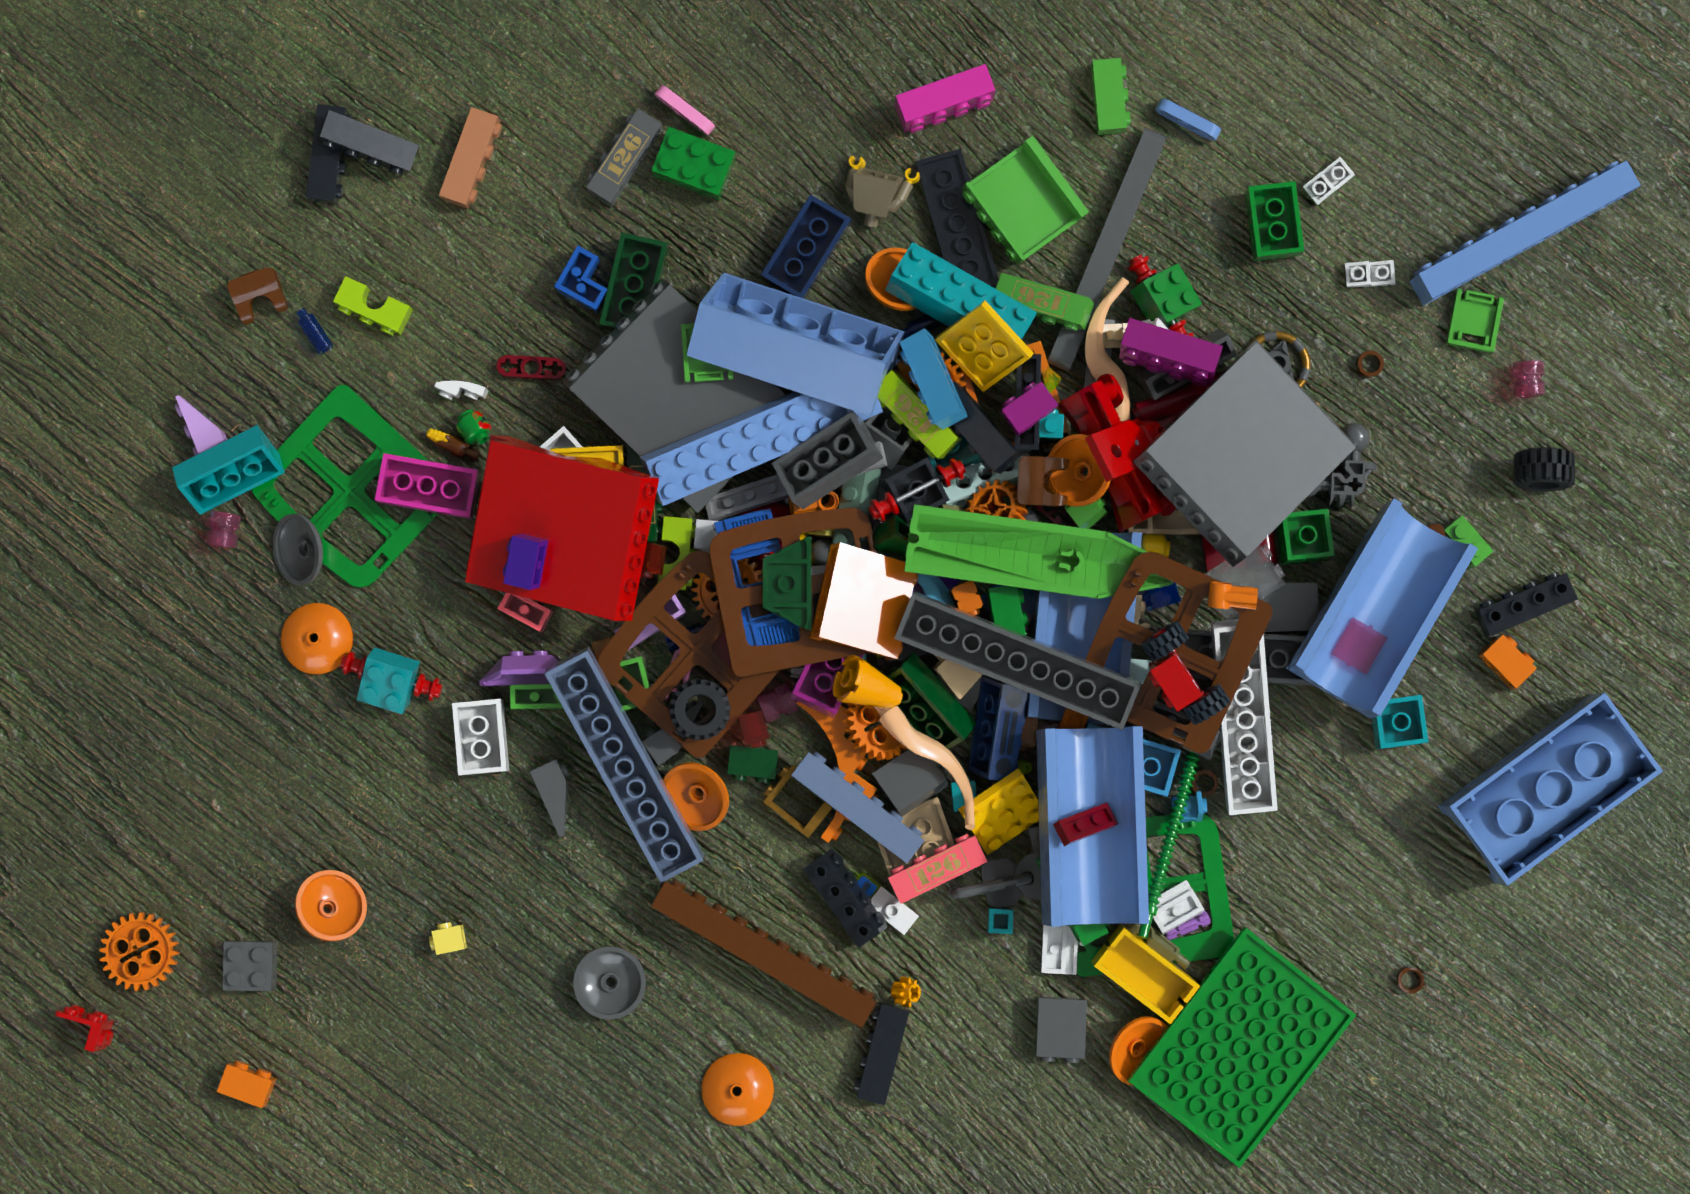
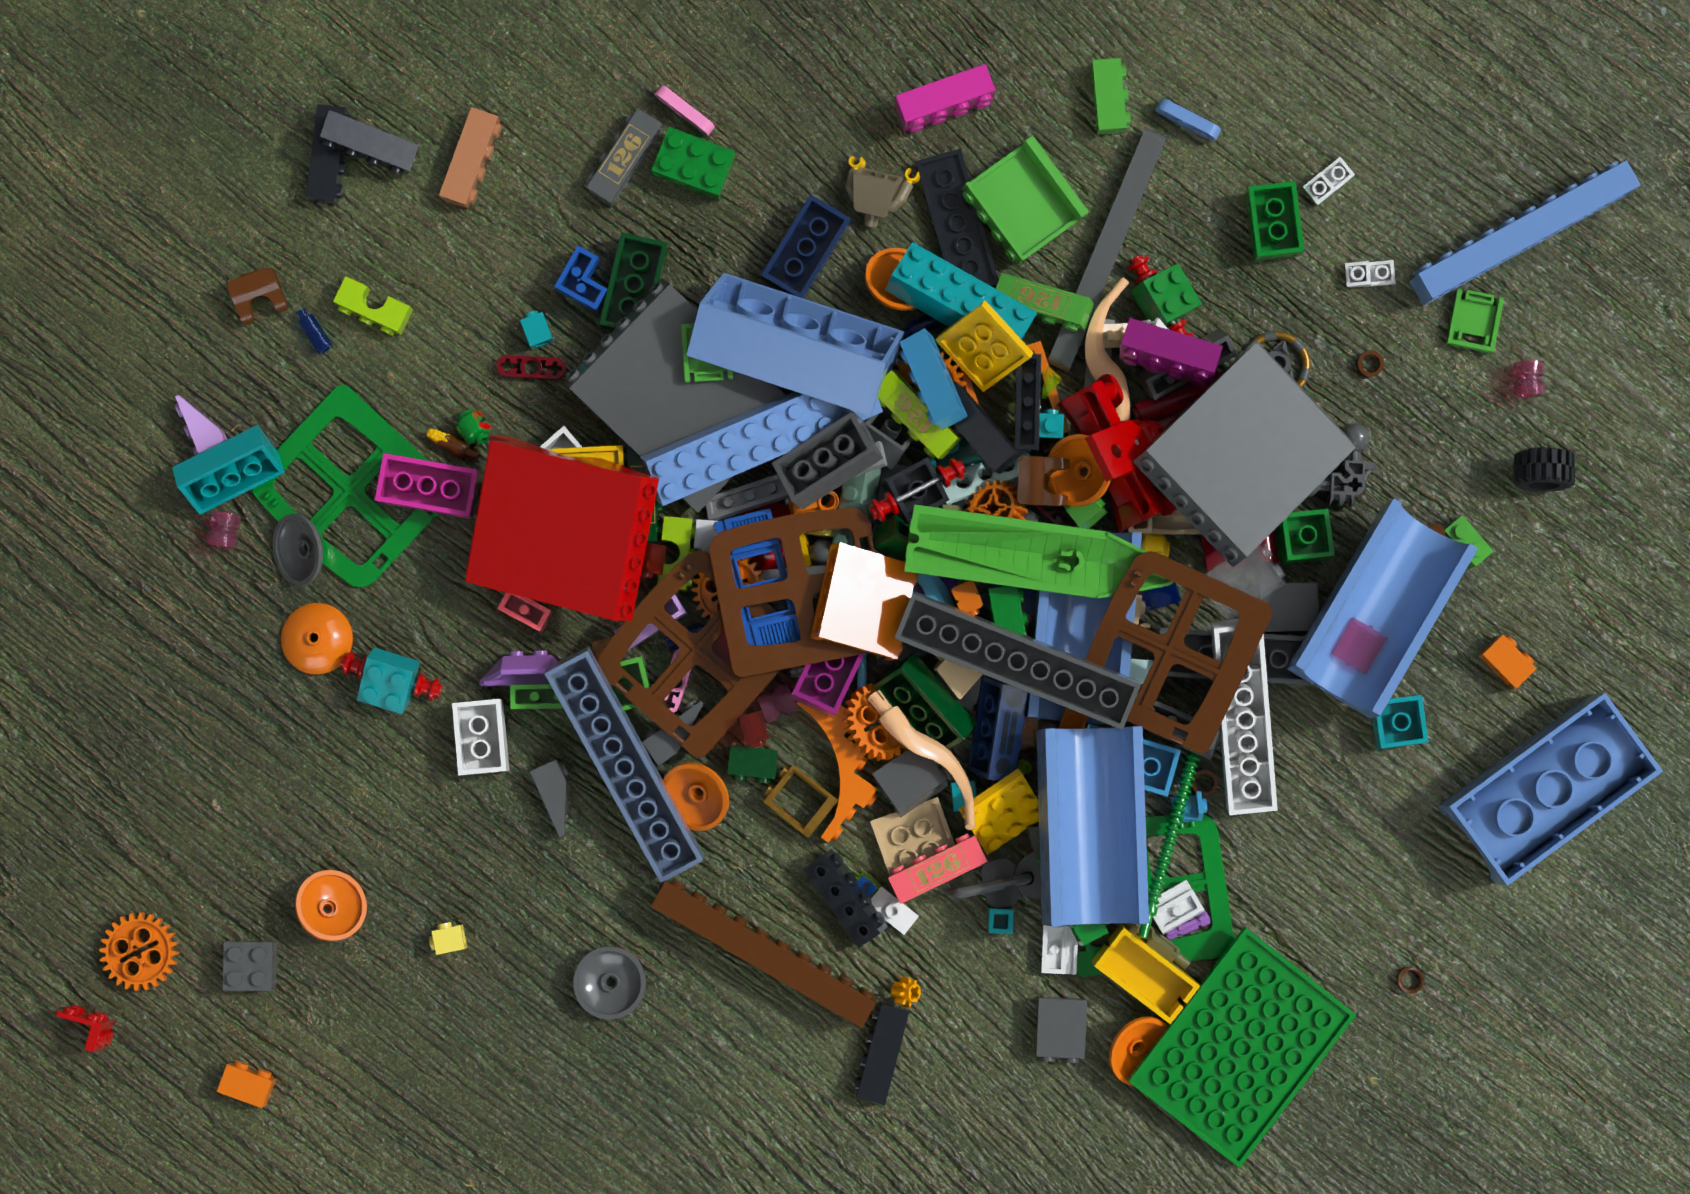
white slope [434,381,488,400] -> none
dark purple brick [503,534,548,590] -> none
black tyre [669,679,731,740] -> none
orange dish [702,1053,774,1126] -> none
dark green wing [762,536,812,631] -> none
sand blue brick [791,751,925,863] -> none
light orange cone [833,655,903,709] -> none
magenta brick [1001,381,1058,436] -> none
dark red plate [1053,803,1118,846] -> none
brick [1141,621,1231,725] -> none
orange piece [1208,582,1258,609] -> none
black brick [1474,571,1578,637] -> none
none -> teal brick [520,311,554,350]

